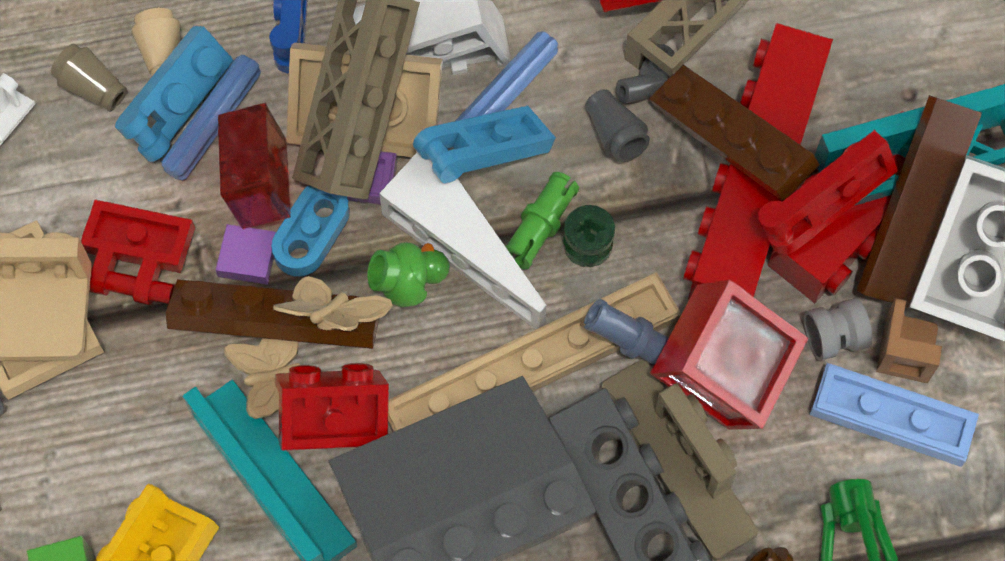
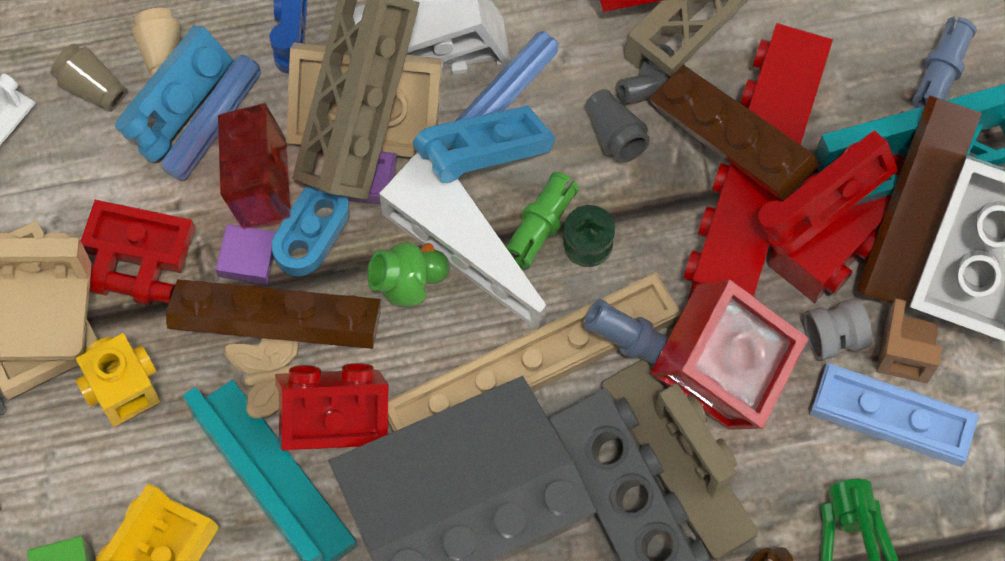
tan piece [273,276,393,331] -> none
none -> yellow brick [75,333,161,428]
none -> sand blue pin [912,17,977,108]

